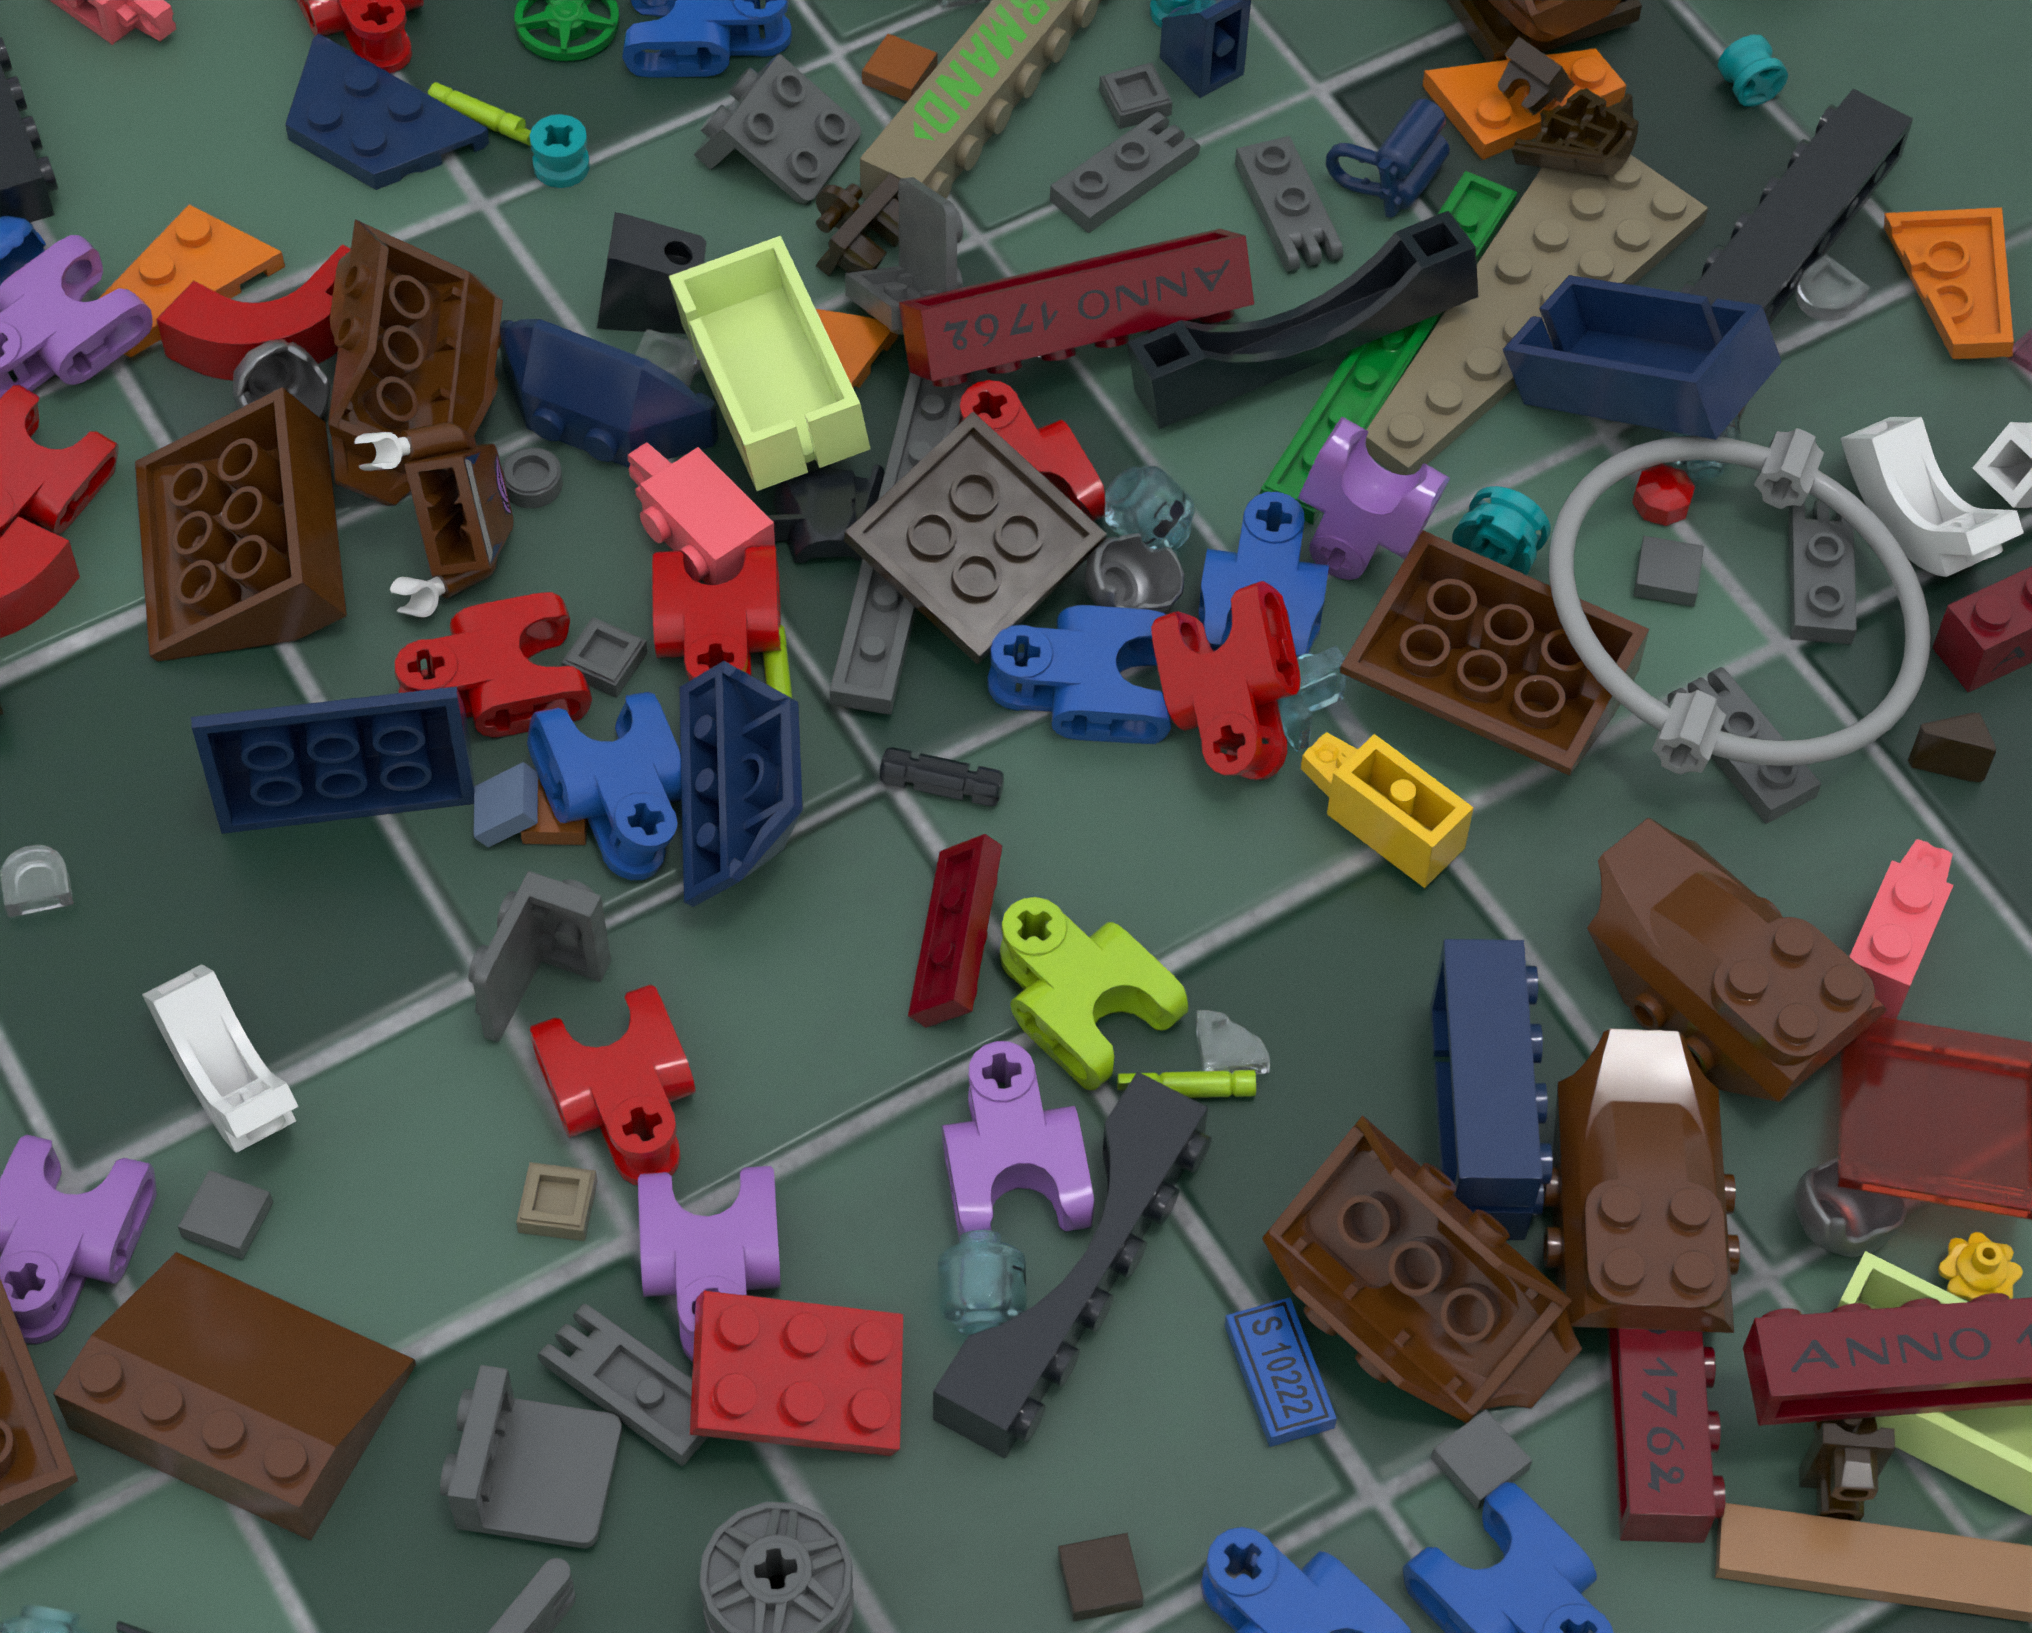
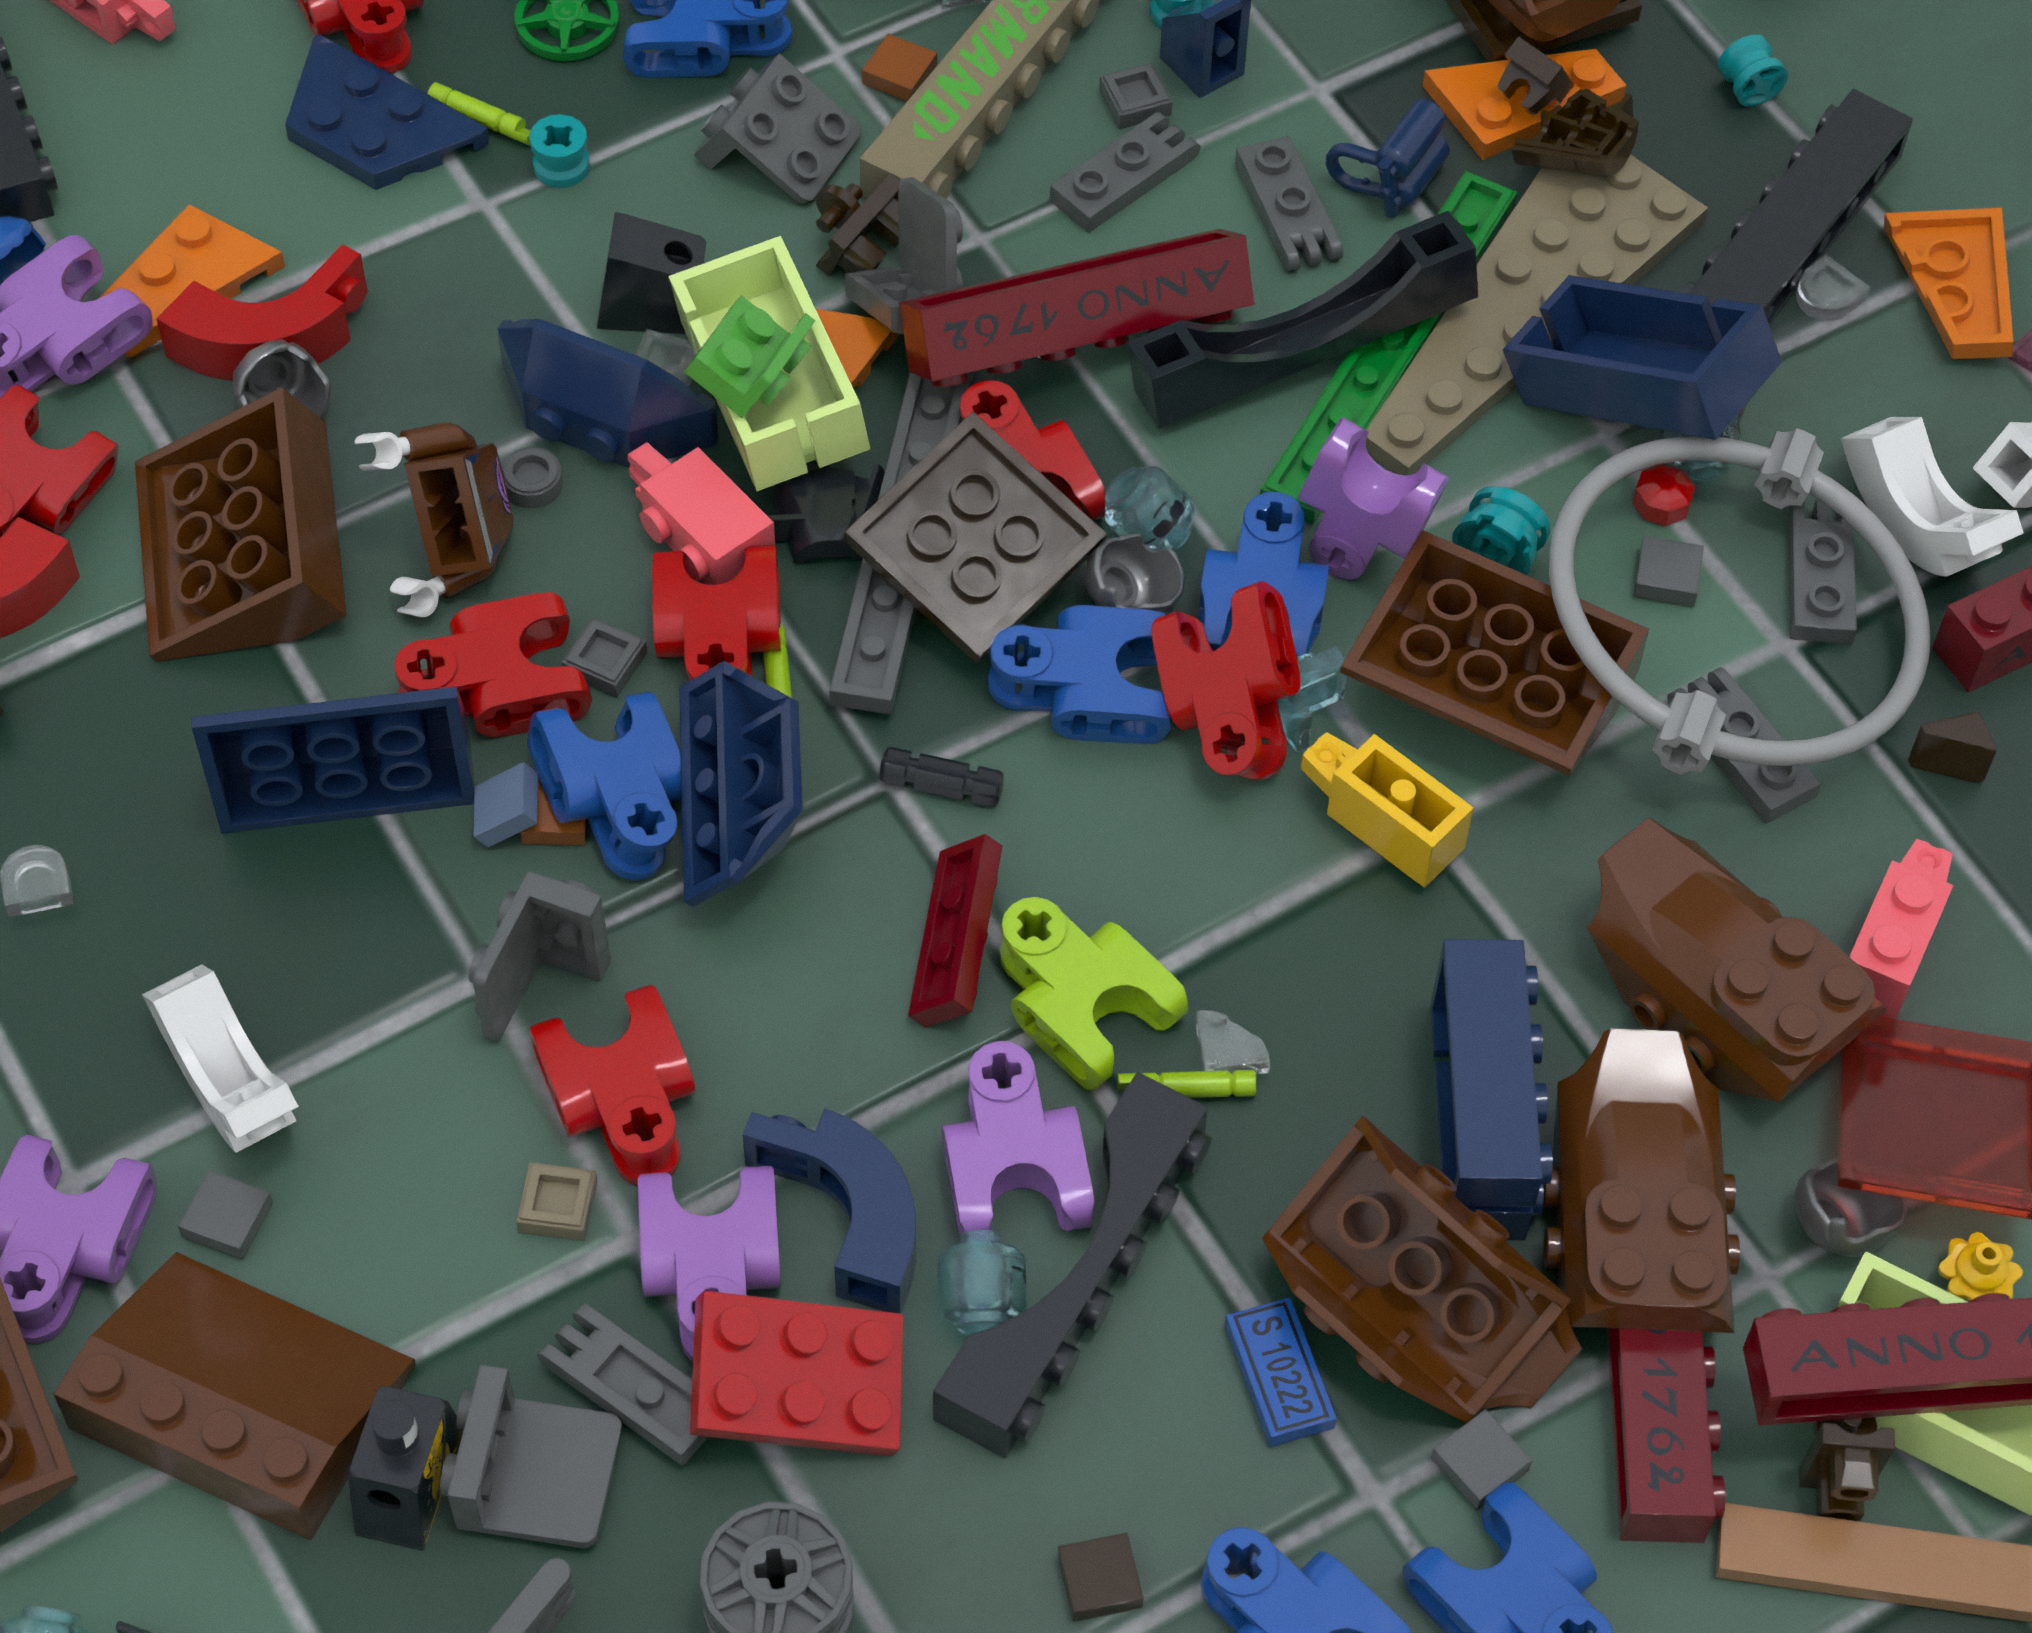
reddish brown slope [328,219,503,506] -> none
none -> black torso [348,1386,463,1551]
none -> bright green bracket [684,295,816,418]
none -> dark blue arch [742,1108,916,1314]

